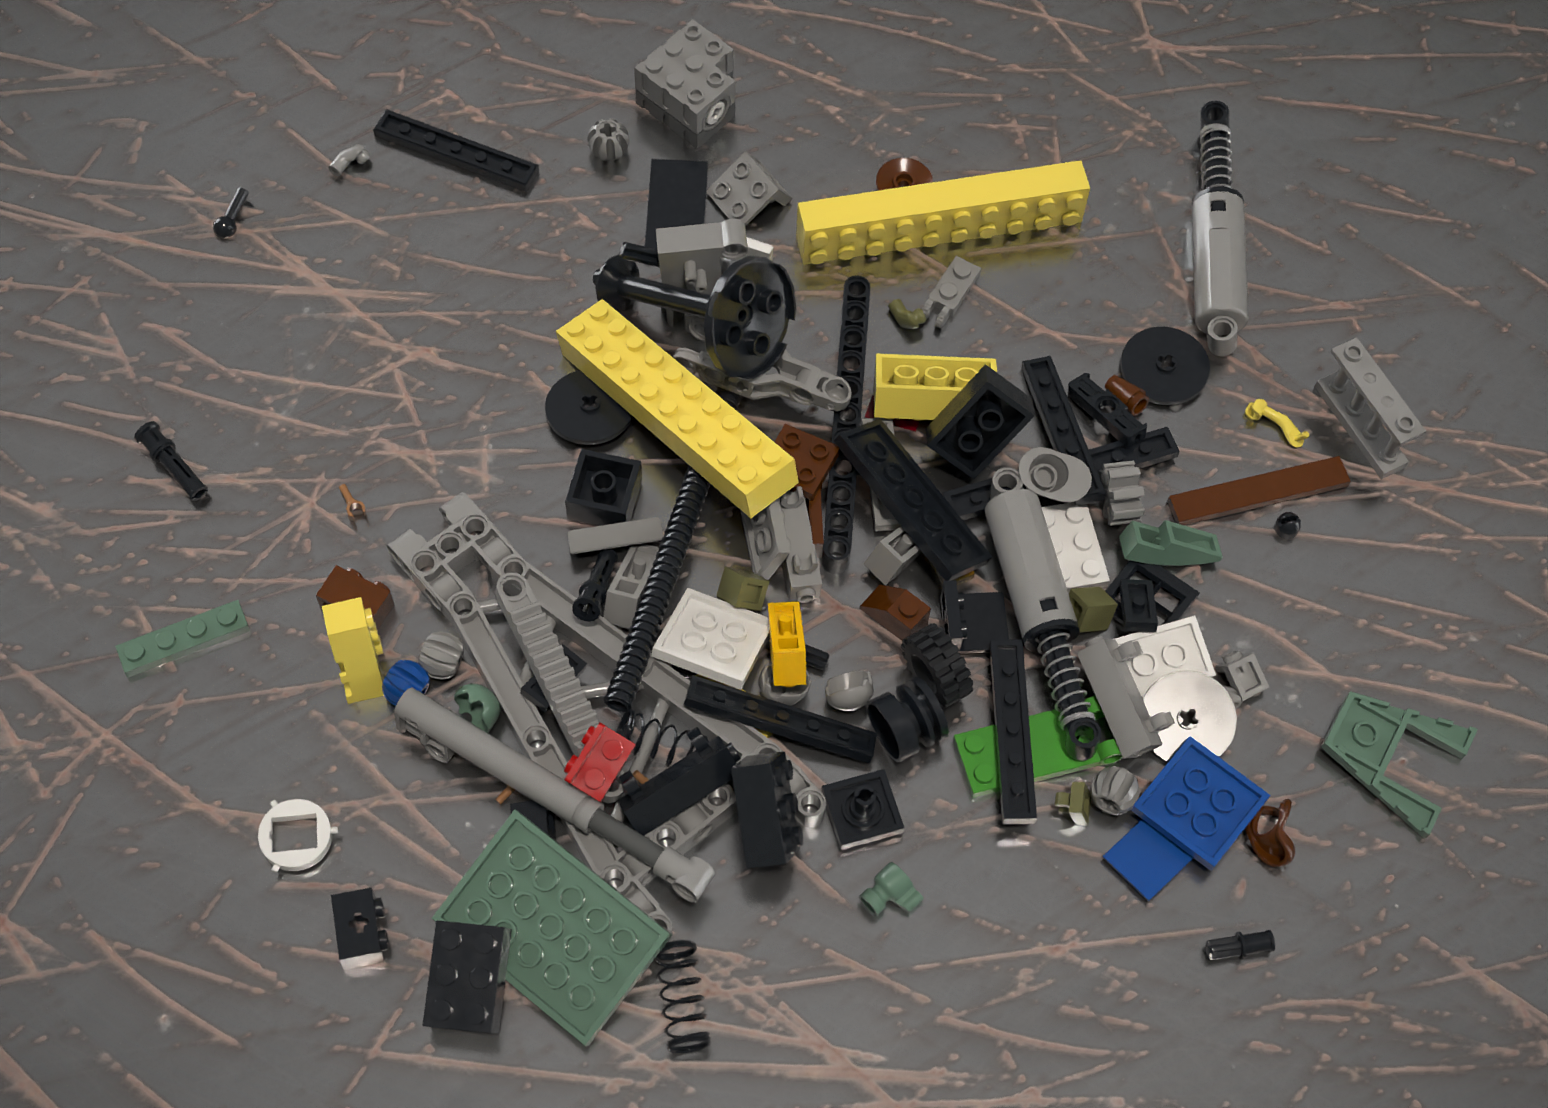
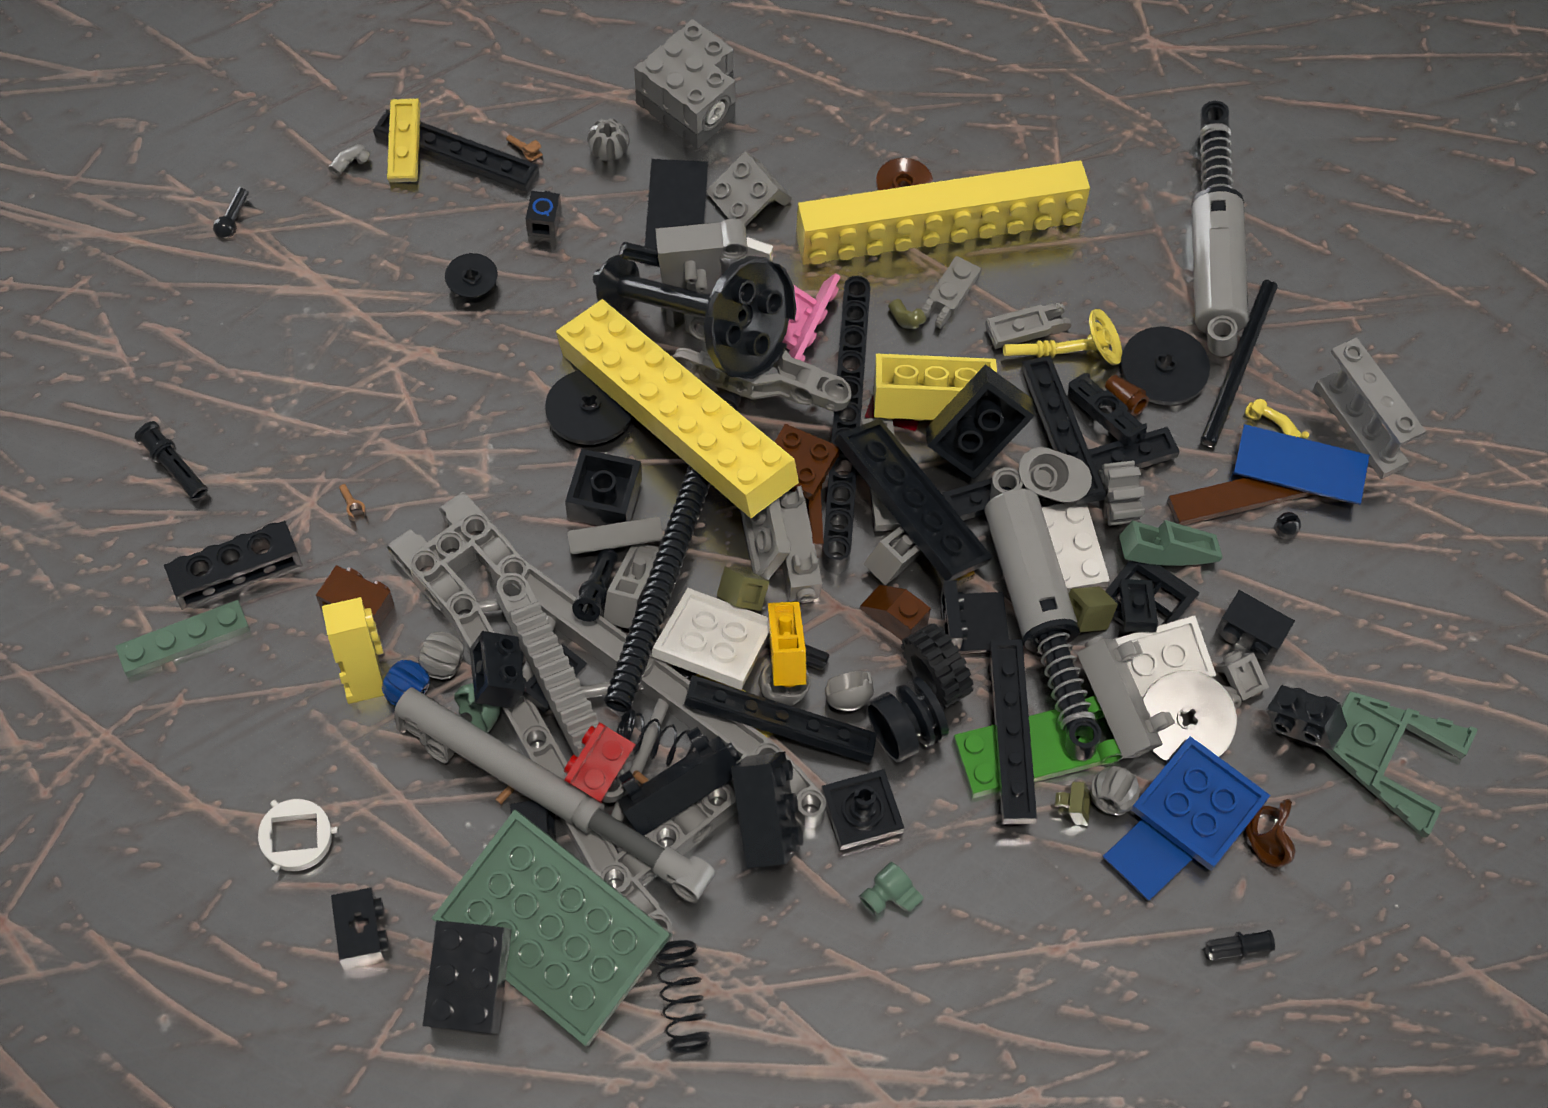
none -> black brick [164,521,302,610]
none -> light yellow tile [387,99,421,183]
none -> black piece [445,253,498,297]
none -> black brick [470,631,527,709]
none -> medium nougat hand [506,135,543,162]
none -> black brick [525,190,562,239]
none -> bright pink bracket [782,273,841,362]
none -> light grey hinge [985,302,1072,349]
none -> light yellow dish [1003,309,1122,365]
none -> black axle [1200,280,1278,448]
none -> black brick [1215,590,1295,663]
none -> blue piece [1233,424,1370,505]
none -> black brick [1266,685,1347,750]

